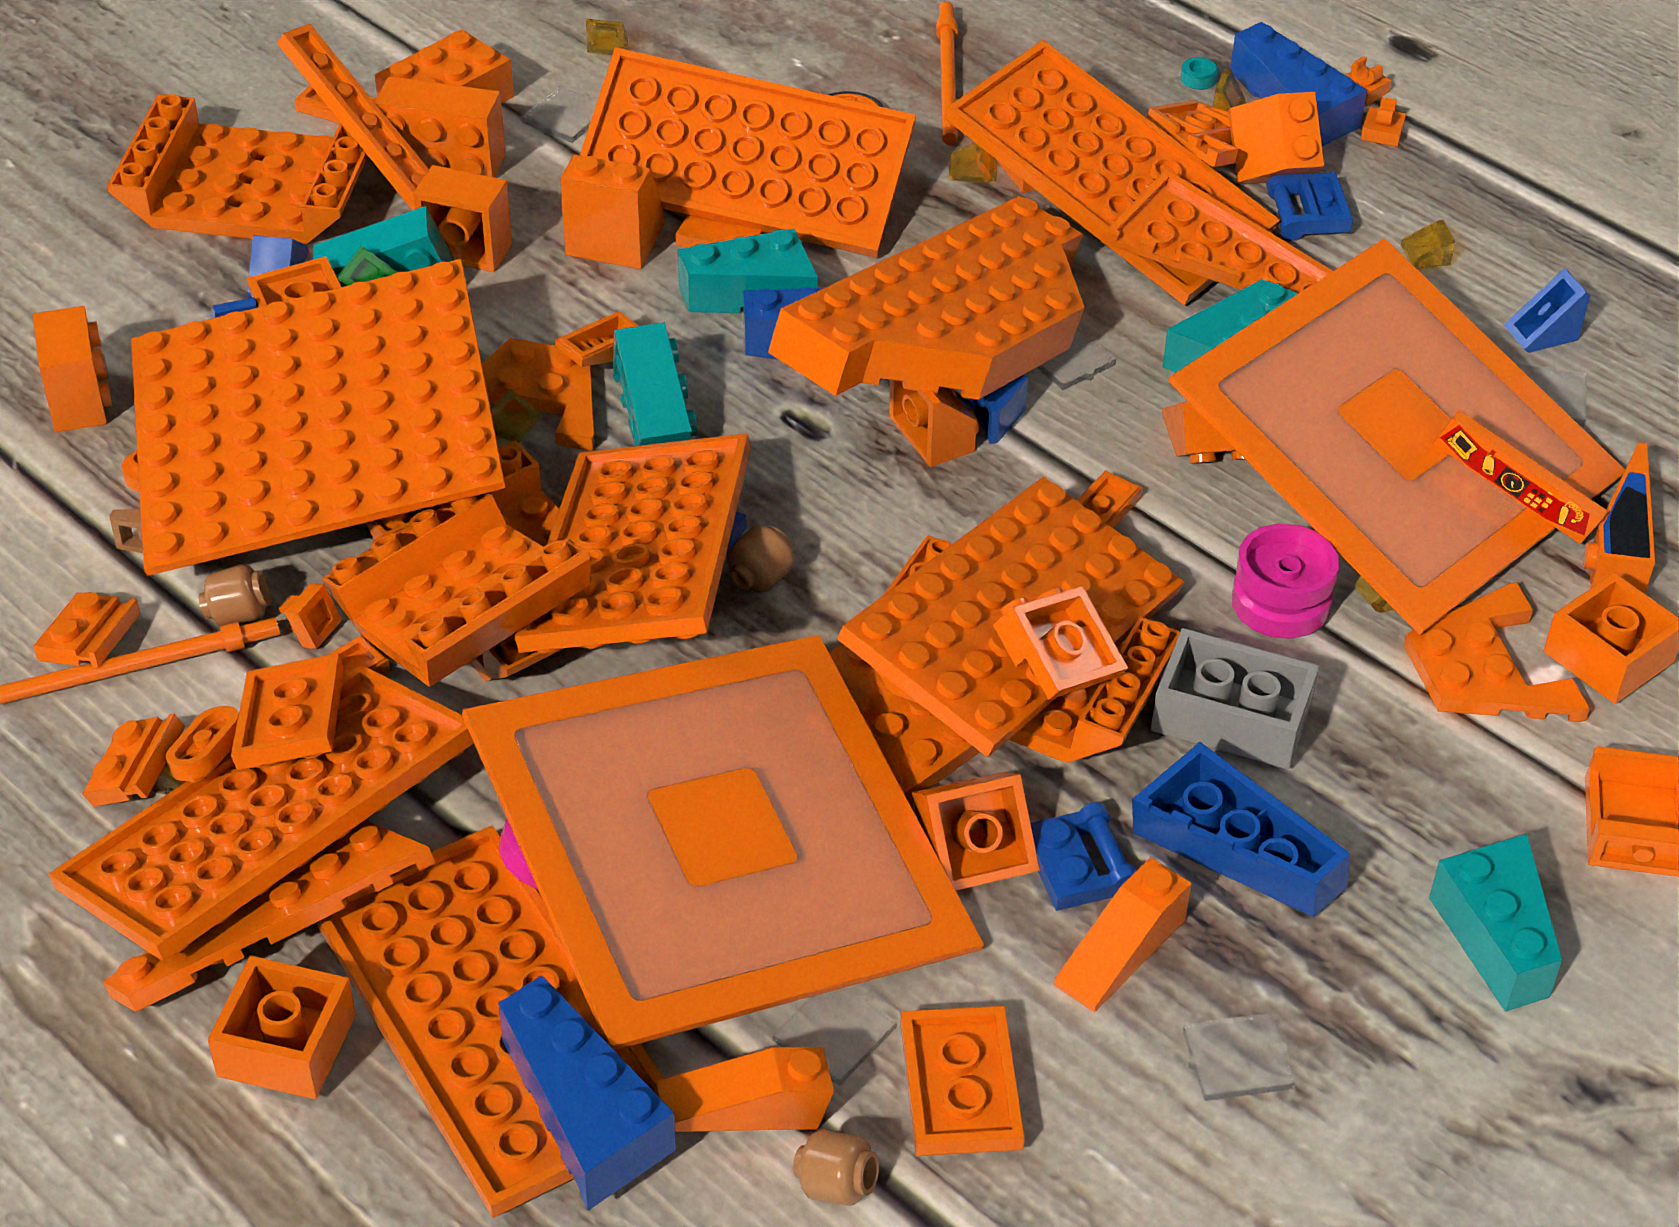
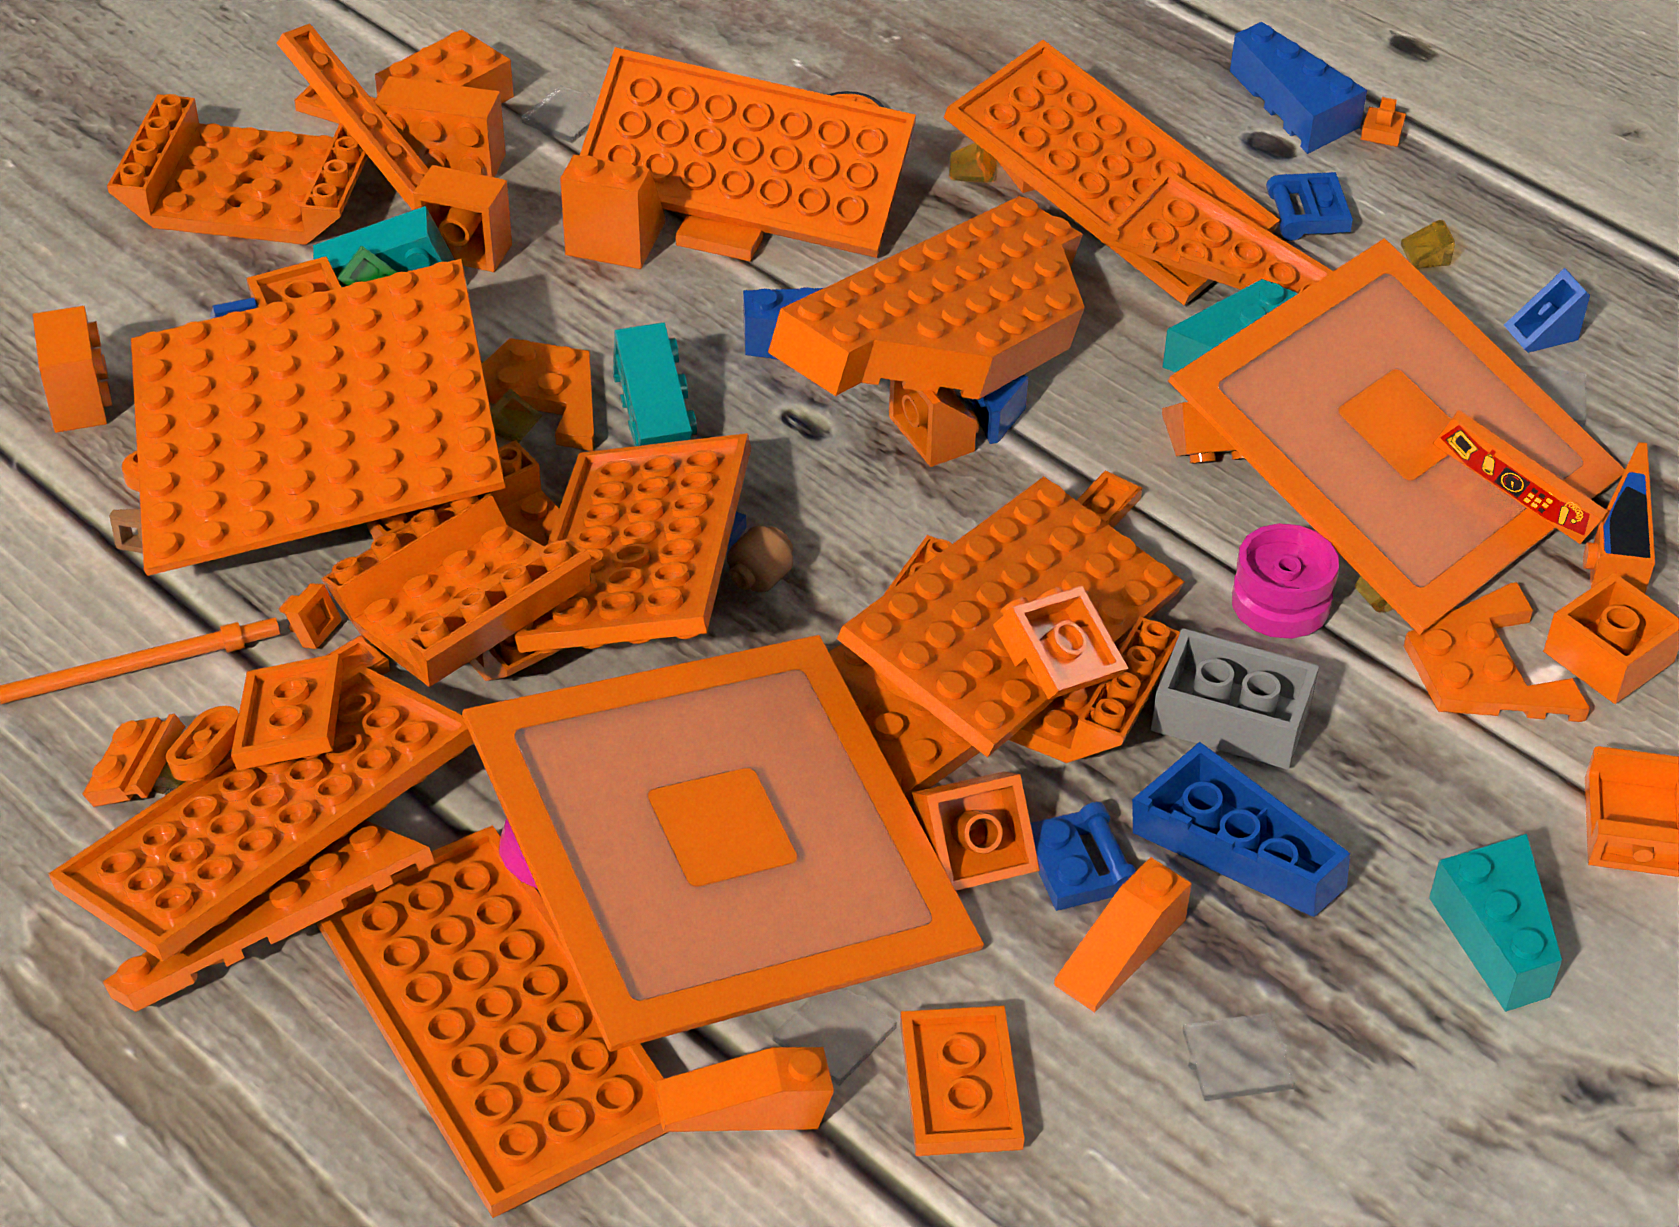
orange plate [33,592,141,668] -> none
medium nougat head [198,564,272,627] -> none
orange brick [208,956,356,1100] -> none
slope [247,235,309,298] -> none
blue wedge [498,975,676,1211] -> none
orange slope [555,311,639,367] -> none
clear yellow slope [586,19,628,55] -> none
teal wedge [677,228,818,313] -> none
medium nougat head [793,1129,879,1206] -> none
orange bar [936,2,958,145] -> none
clear piece [1036,327,1116,390] -> none
orange wing [1147,100,1238,167] -> none
teal tile [1180,57,1218,90] -> none
clear yellow slope [1213,69,1247,111] -> none
orange slope [1228,92,1324,184] -> none
orange tile [1345,56,1391,107] -> none

